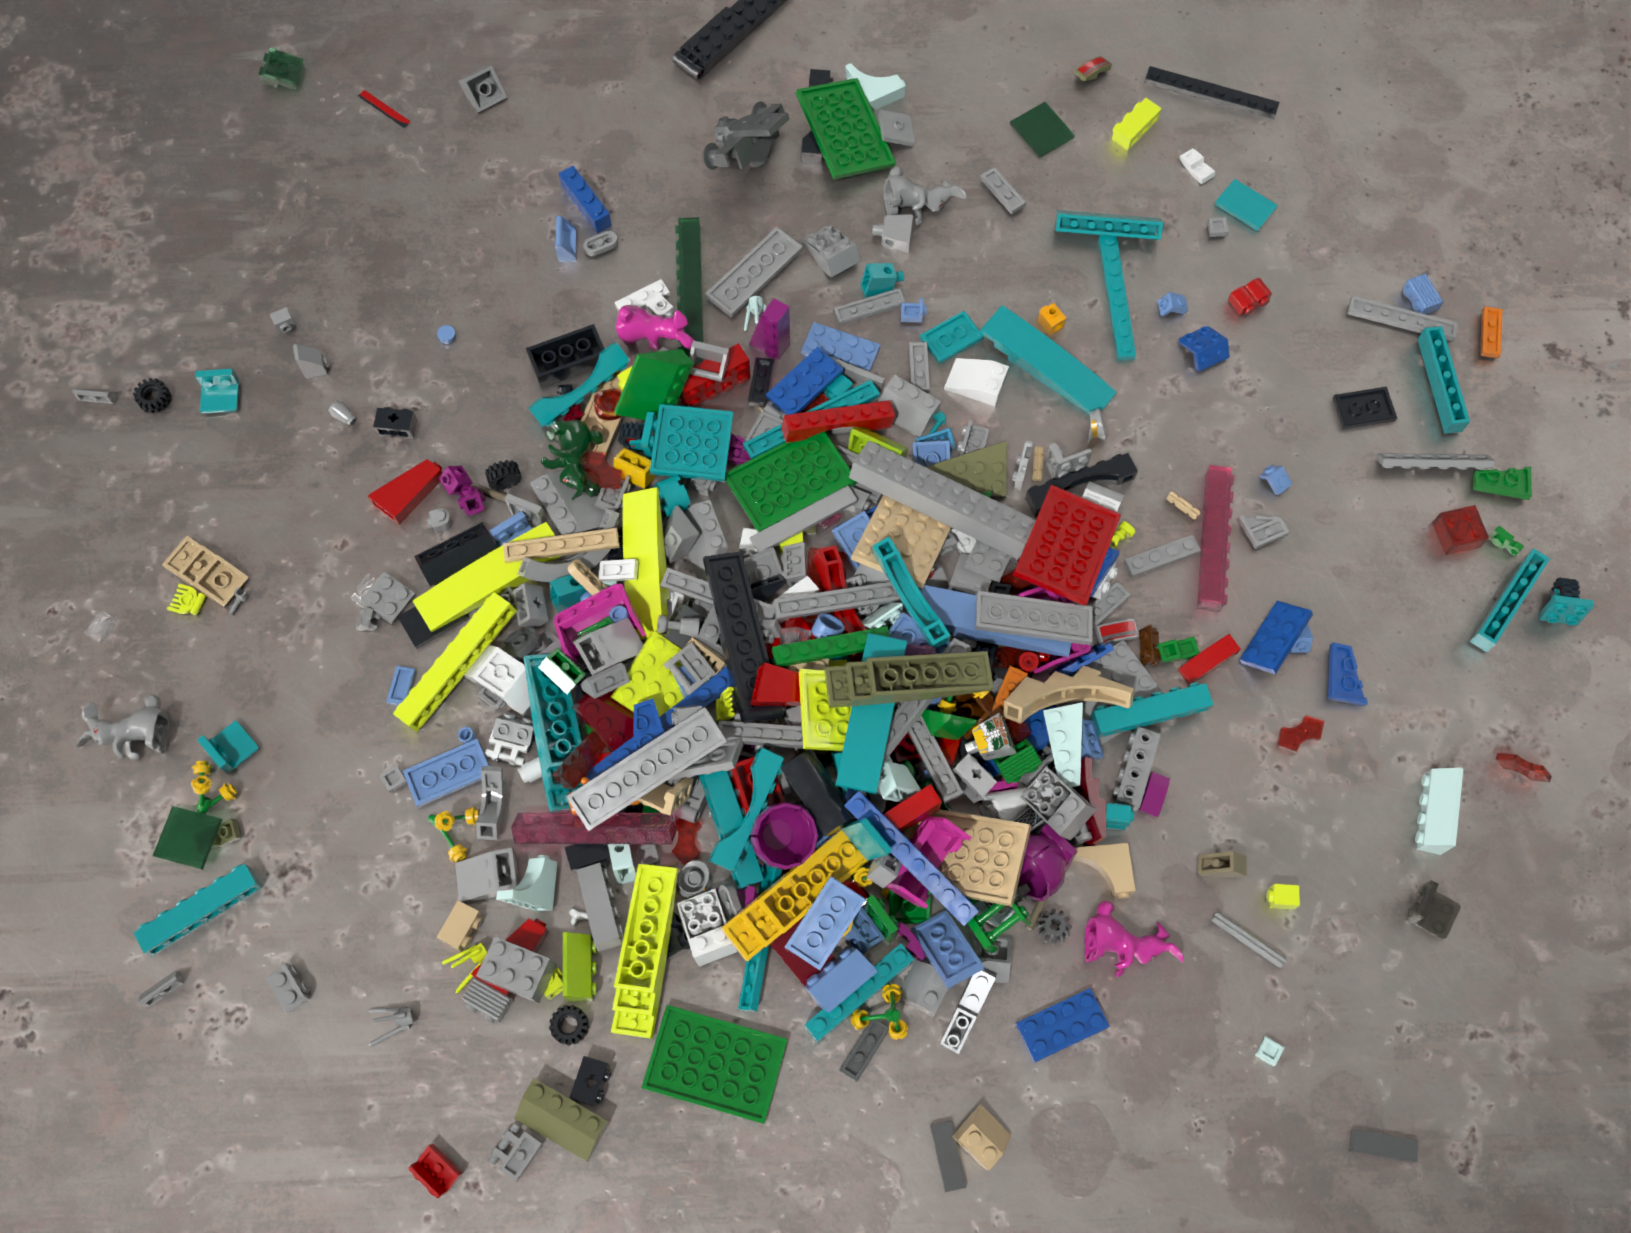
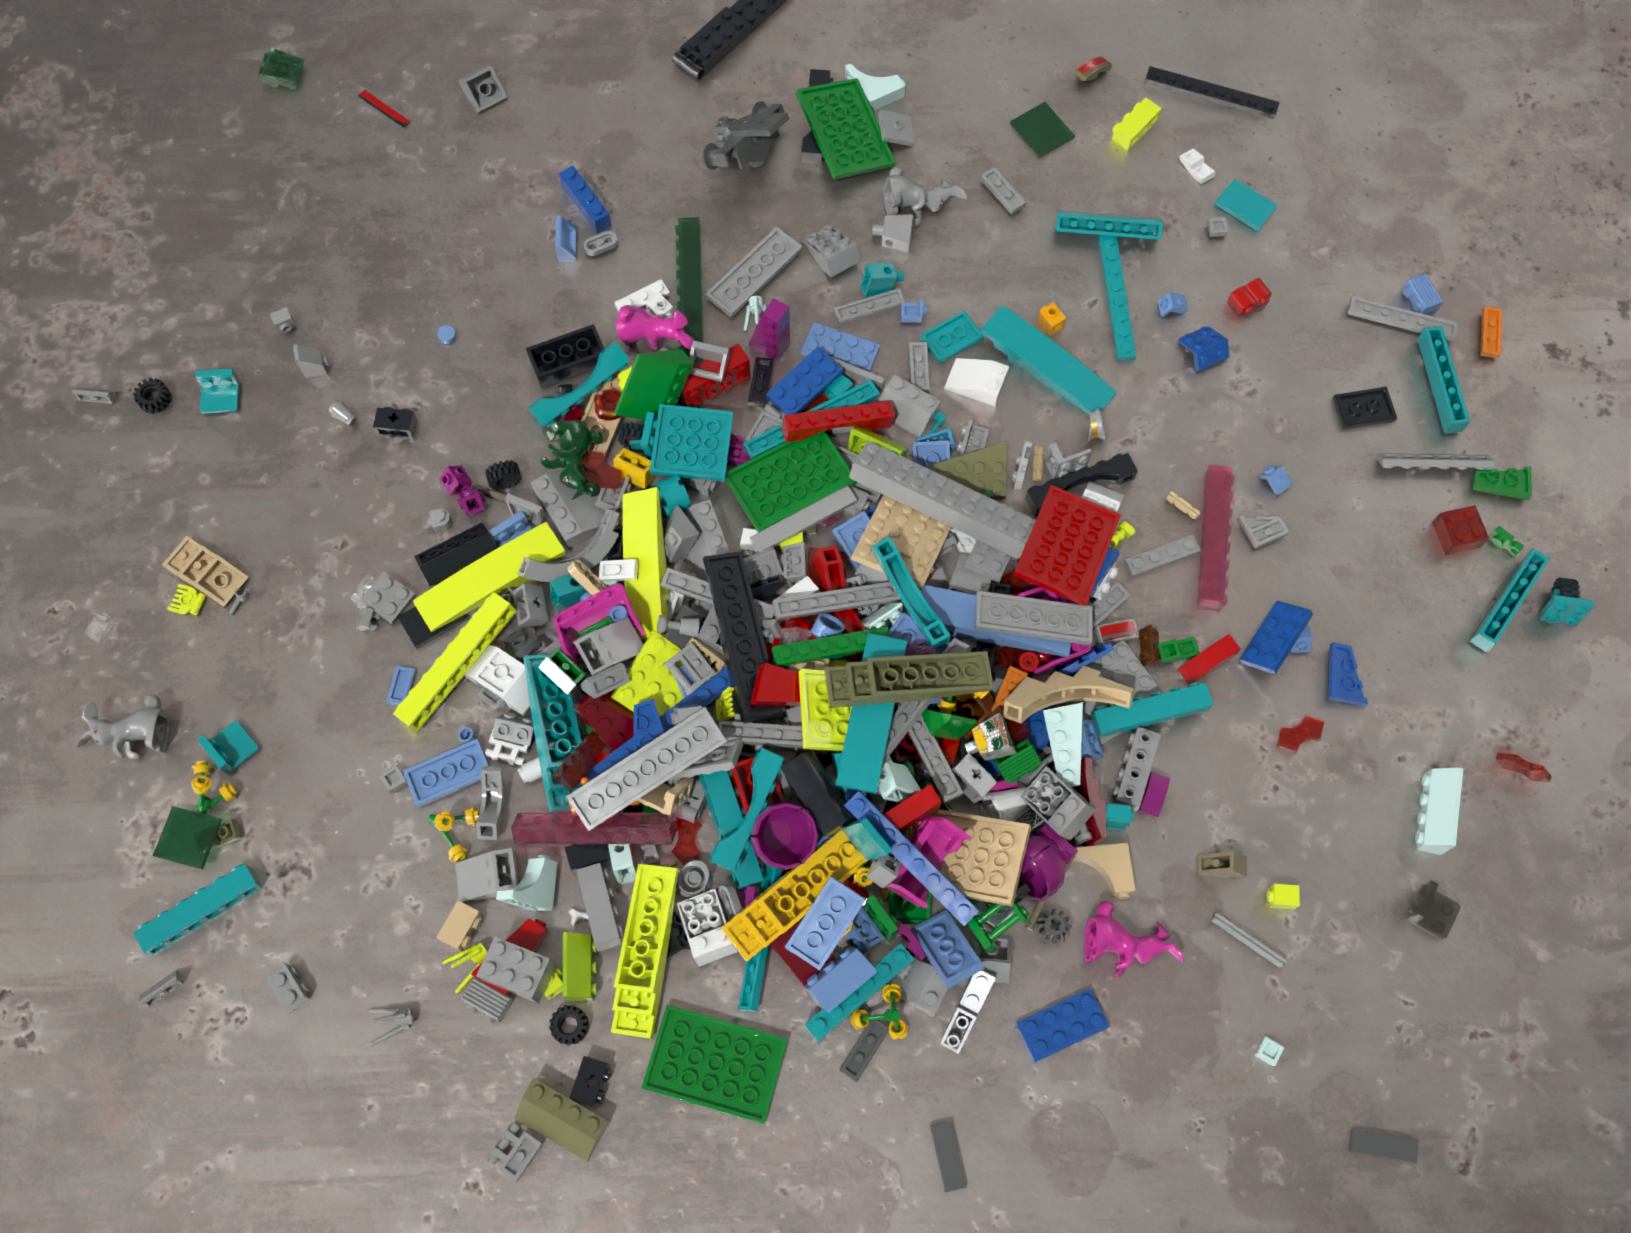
red slope [367,459,443,525] -> none
red bracket [408,1143,463,1198] -> none
tan tile [503,528,620,563] -> none
tan slope [952,1104,1011,1170] -> none

